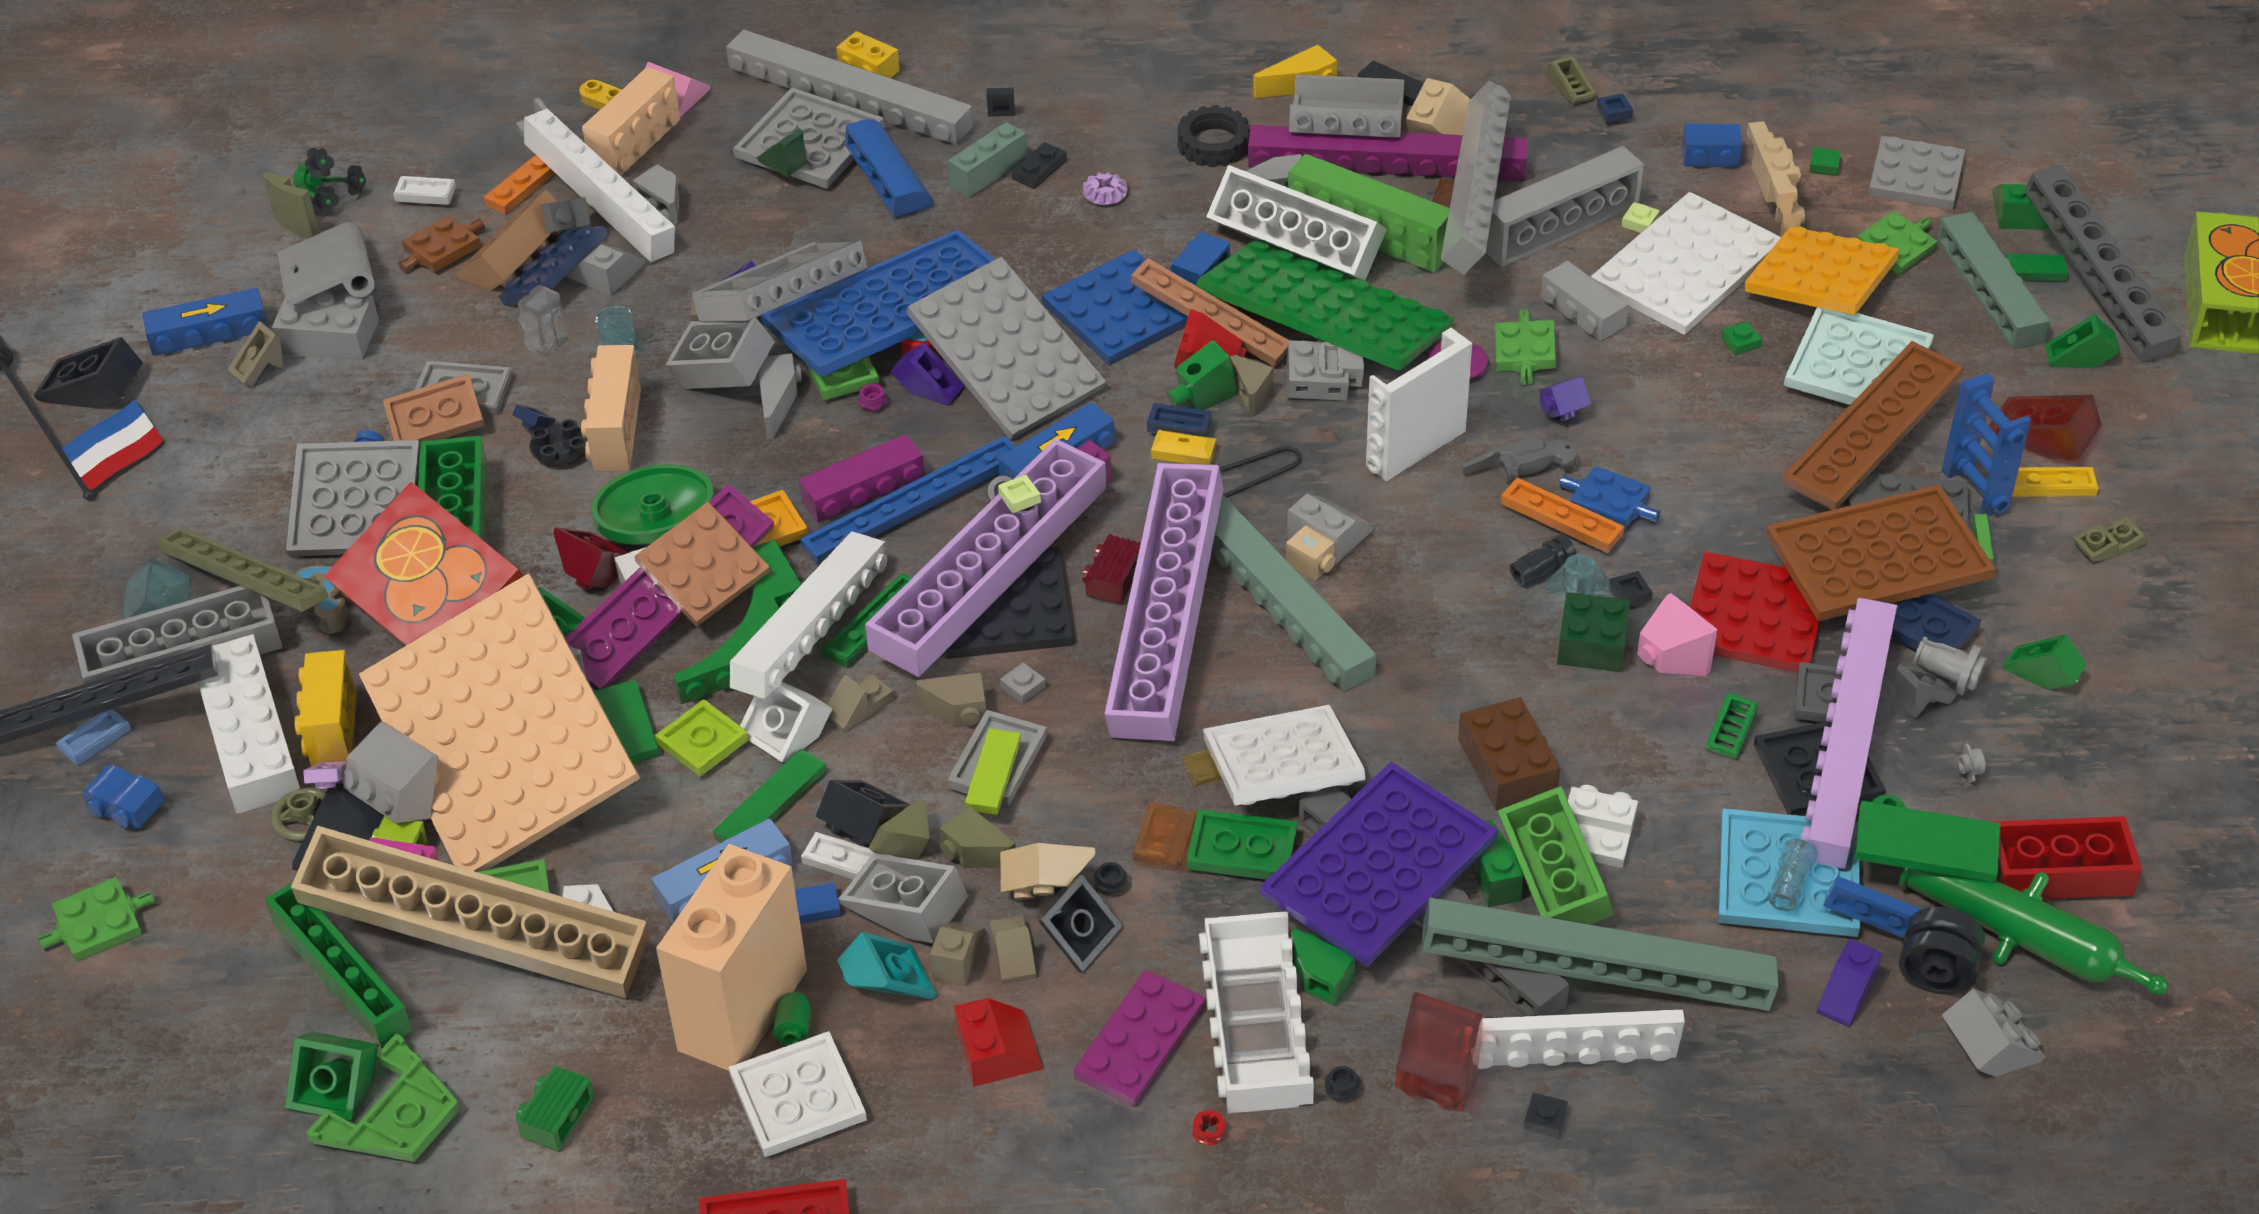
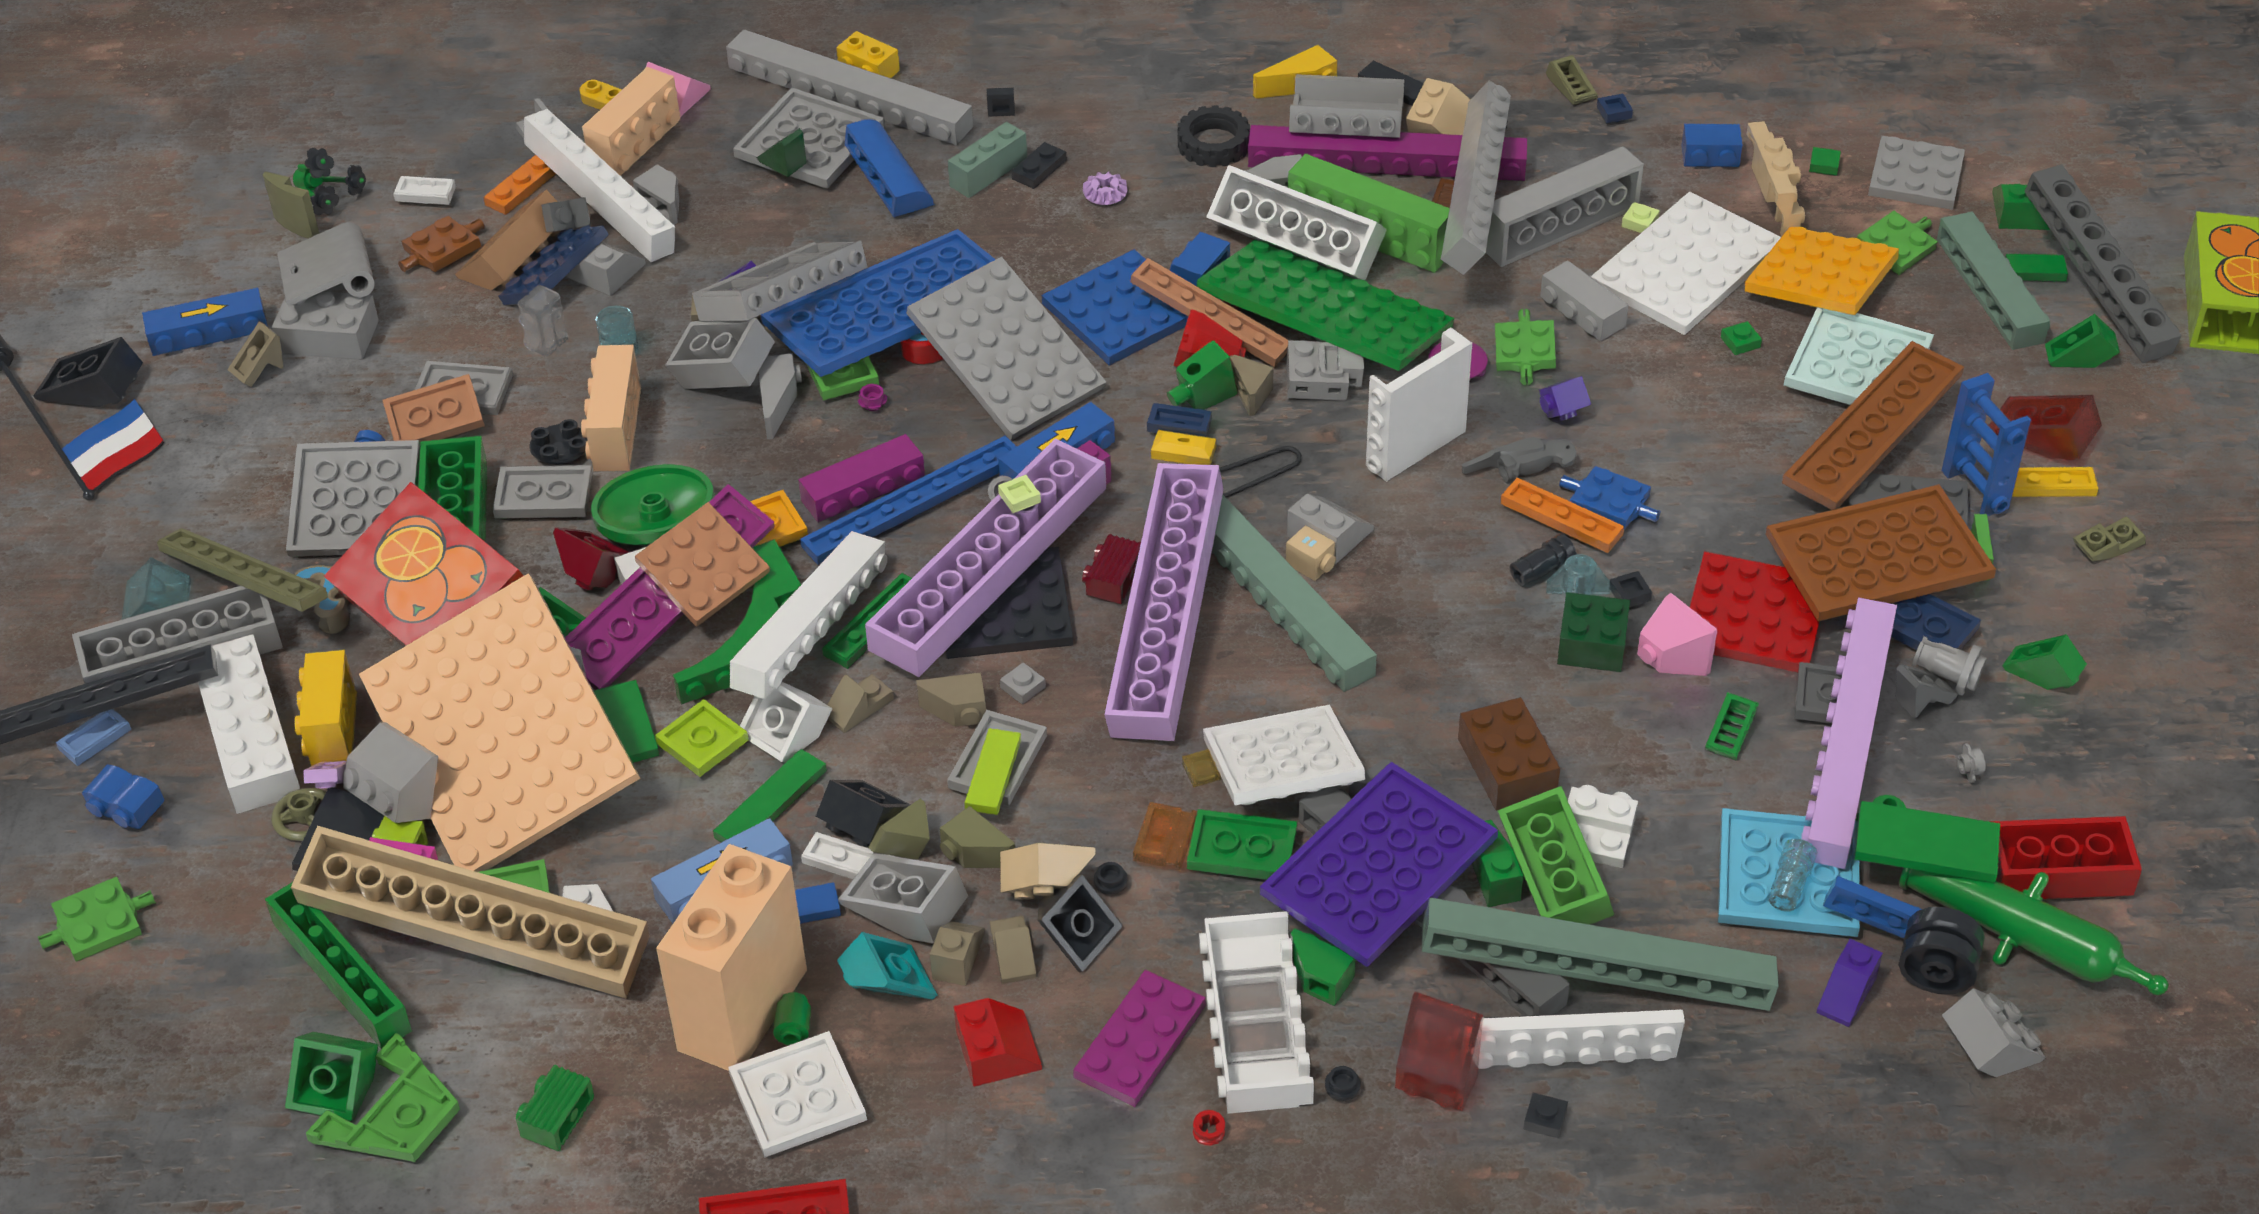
dark blue plate [512,404,556,430] -> none
dark purple slope [891,343,964,405] -> none
black plate [1753,722,1886,816] -> none
none -> light grey plate [493,465,593,518]

